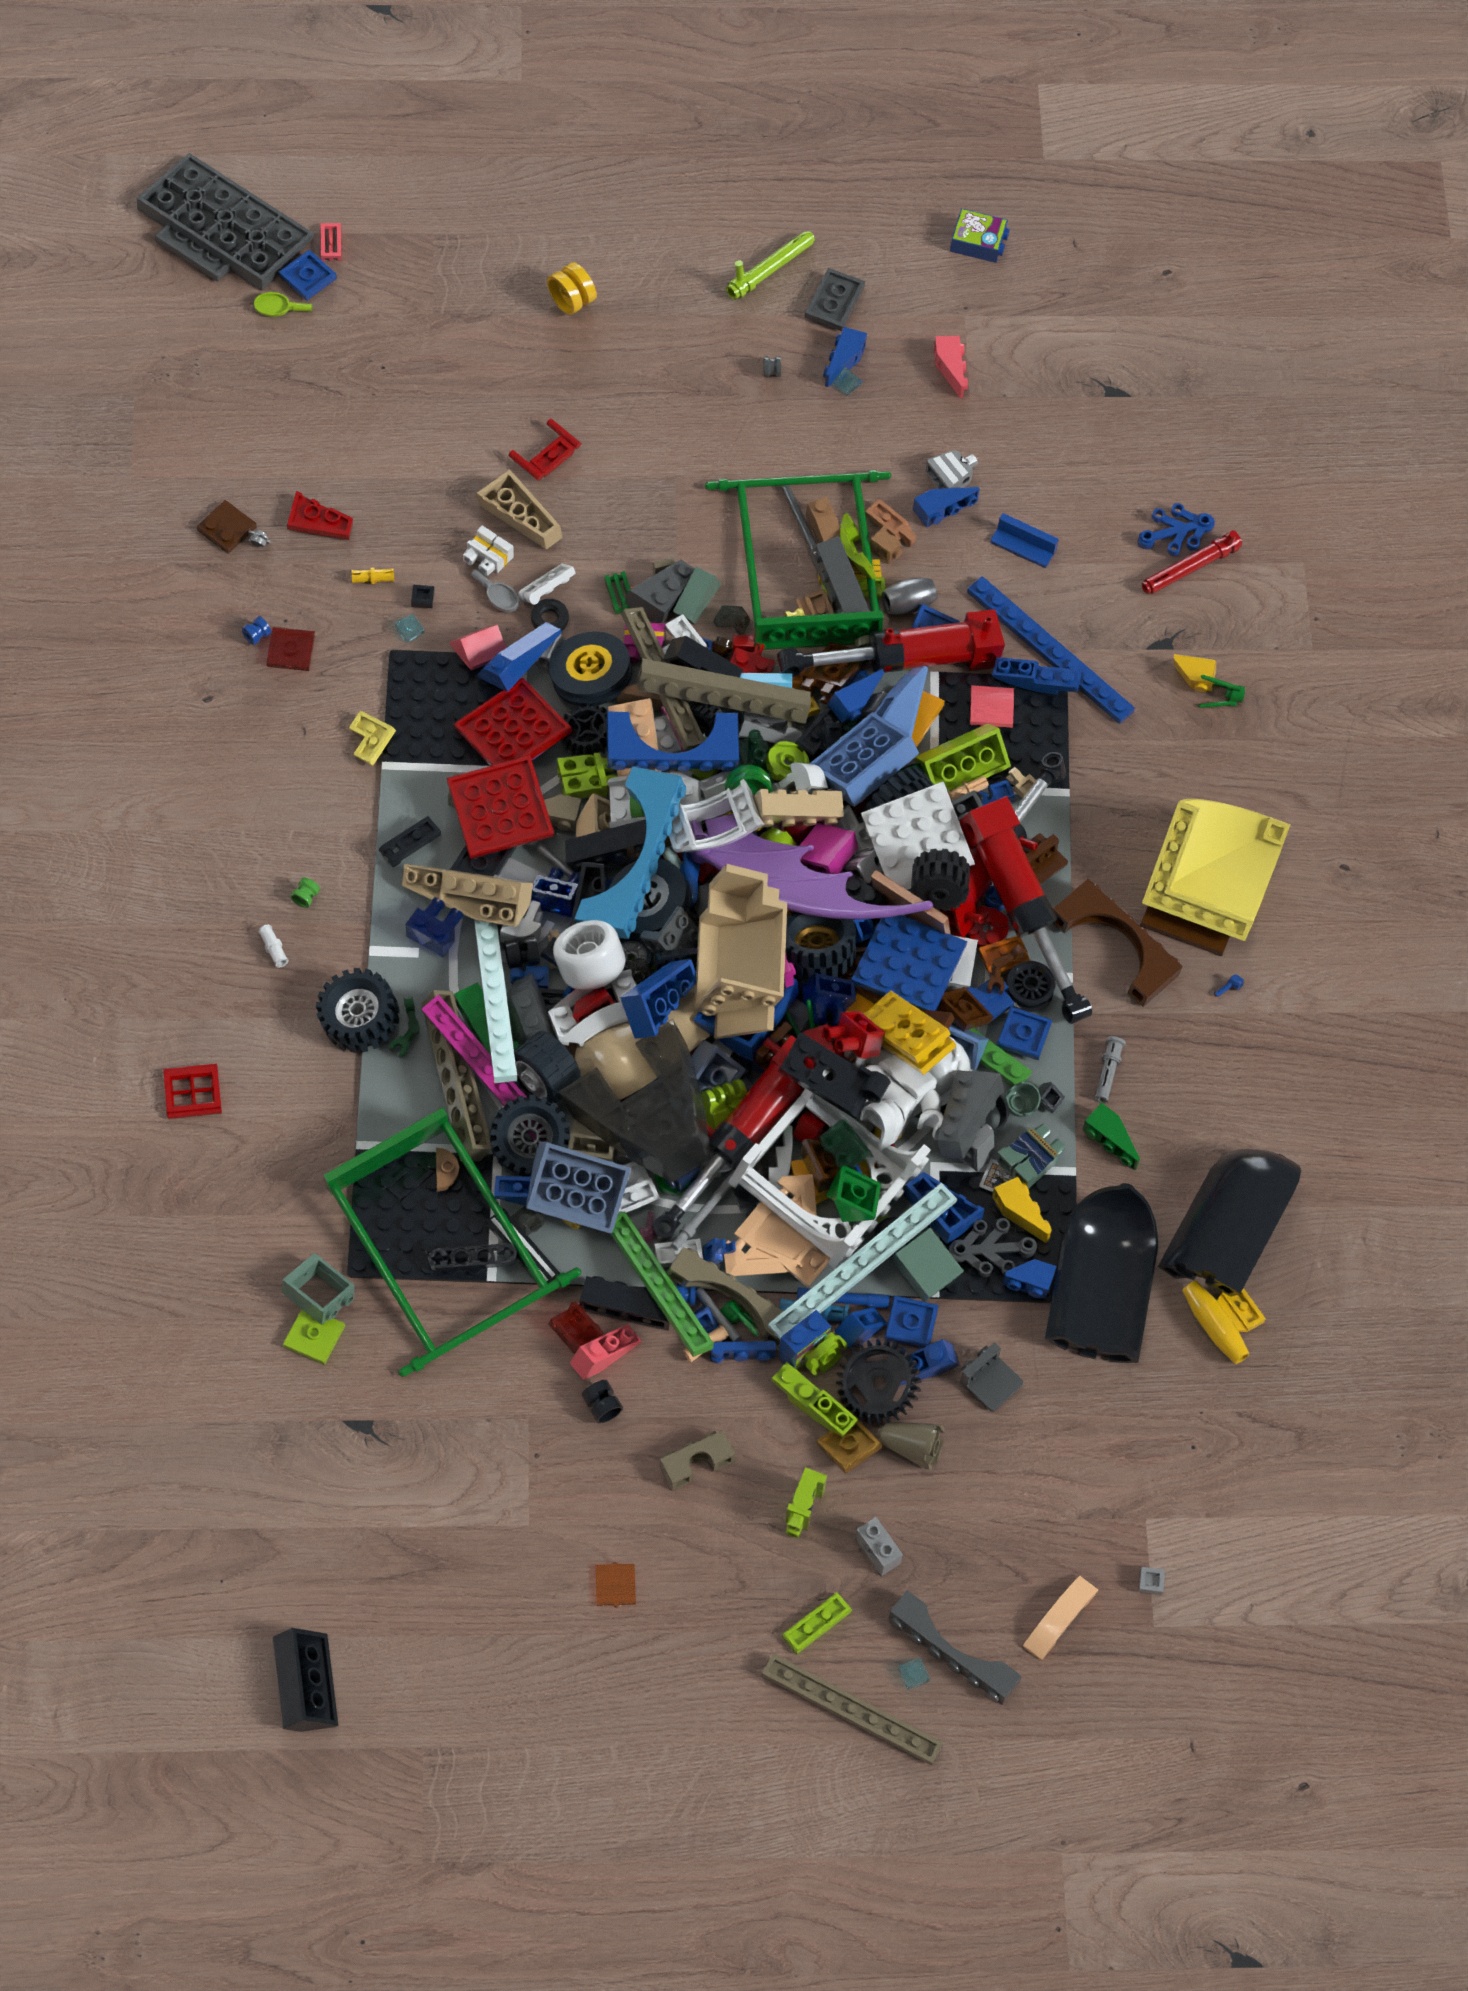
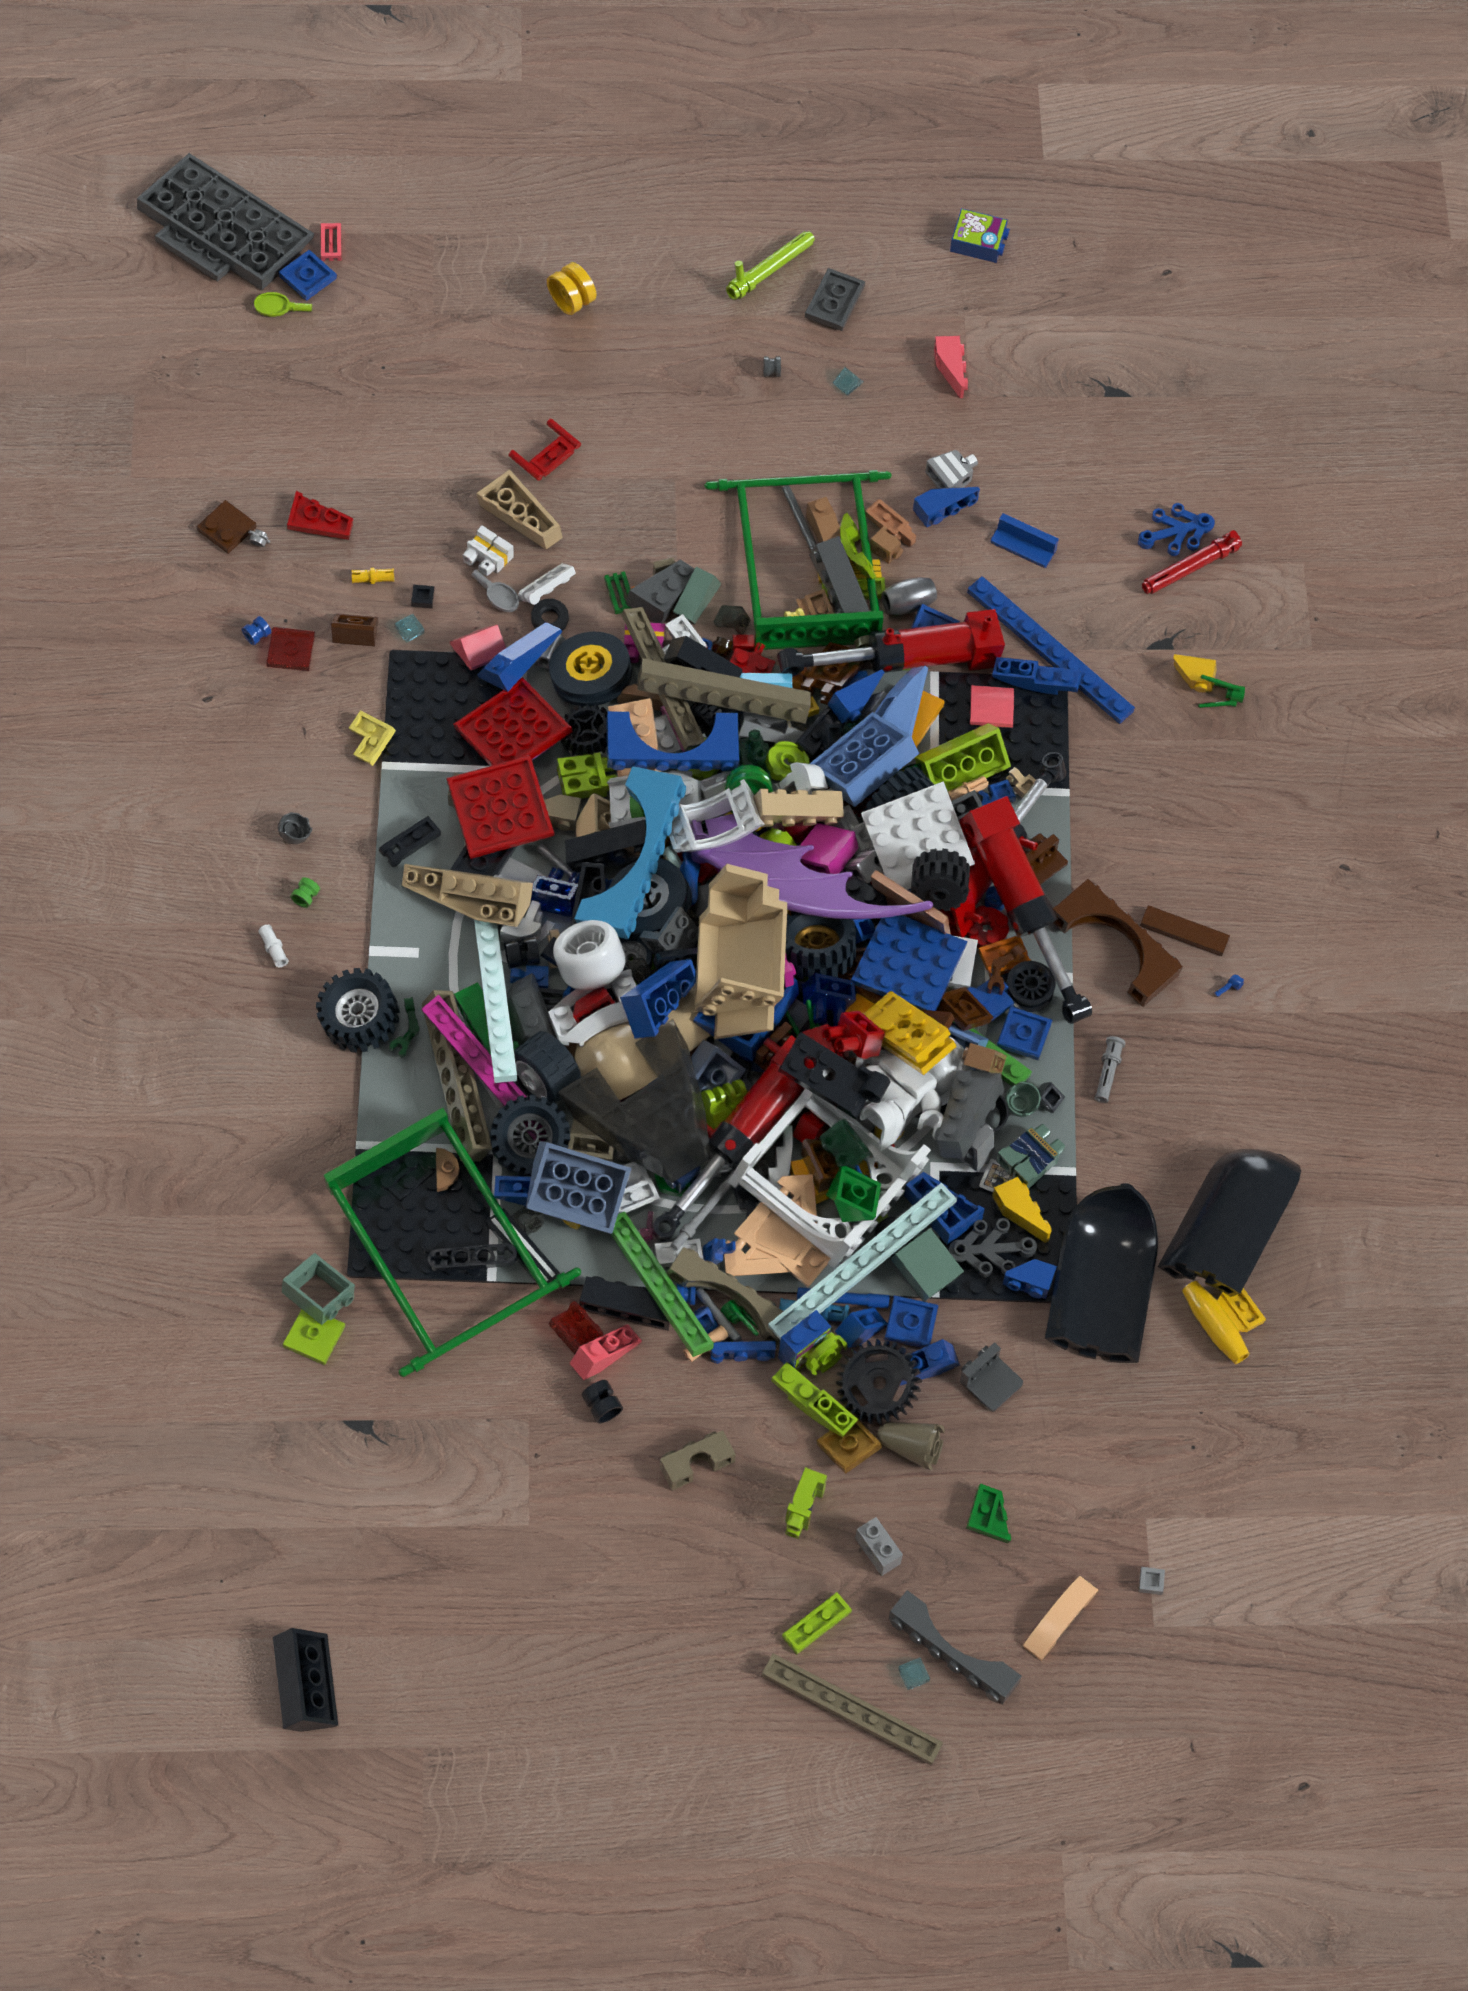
red piece [163,1063,222,1119] -> none
clear blue brick [405,897,464,957] -> none
clear orange piece [595,1562,636,1608] -> none
blue slope [823,327,867,387] -> none
green slope [1083,1102,1140,1170] -> none
light yellow panel [1142,799,1291,941] -> none
none -> dark grey hair [278,812,313,845]
none -> reddish brown slope [331,613,379,647]
none -> medium nougat slope [962,1043,1007,1074]
none -> green wing [966,1483,1011,1544]

